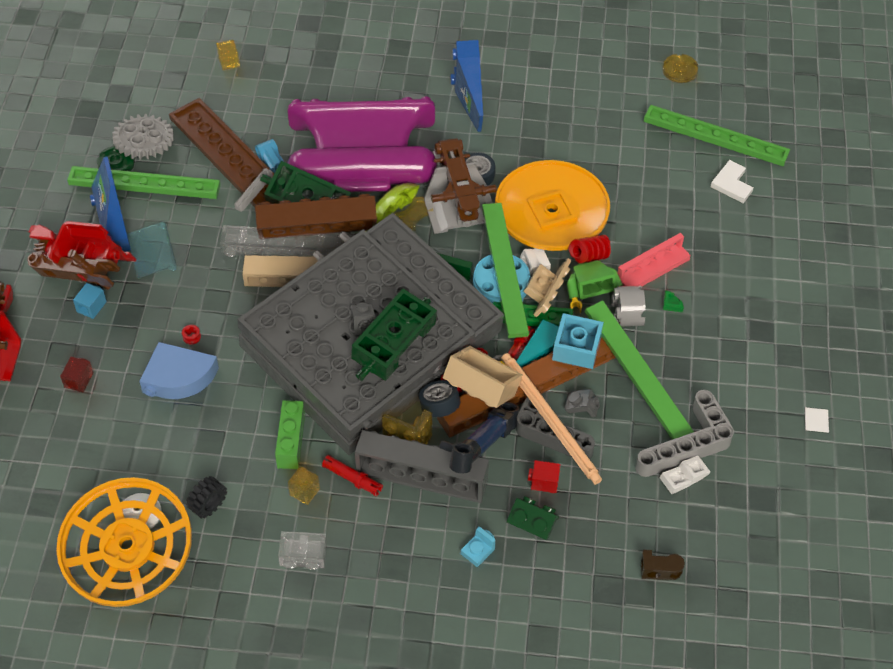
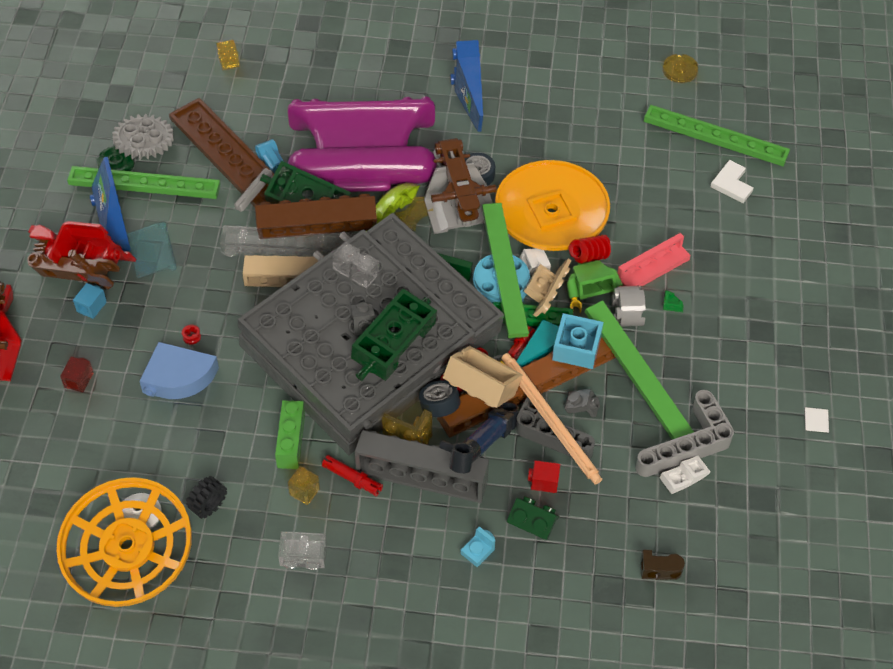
none -> clear piece [333,241,379,289]

